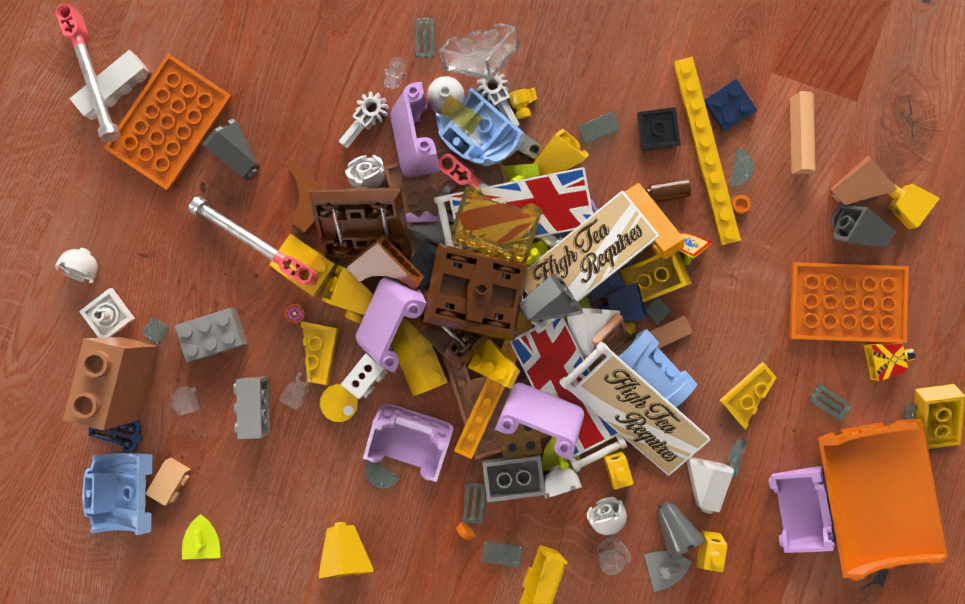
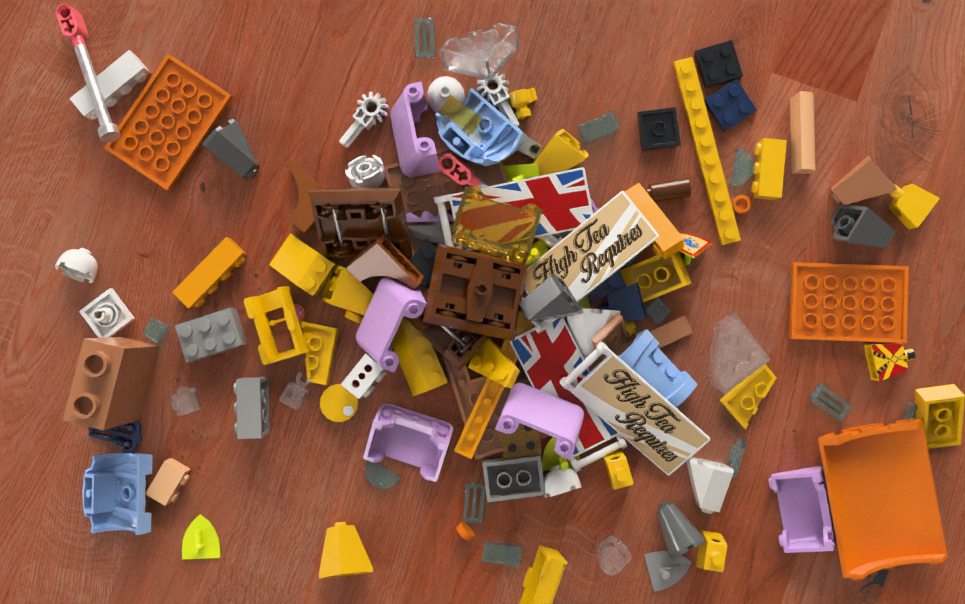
flat silver piece [189,196,319,286] -> none
clear hips [382,57,408,89] -> none
light grey tile [439,179,458,196] -> none
white cylinder [587,497,627,535] -> none
none -> light orange brick [172,237,247,309]
none -> yellow piece [244,286,309,365]
none -> black plate [694,40,743,88]
none -> clear brick [707,313,771,395]
none -> yellow brick [751,138,787,200]

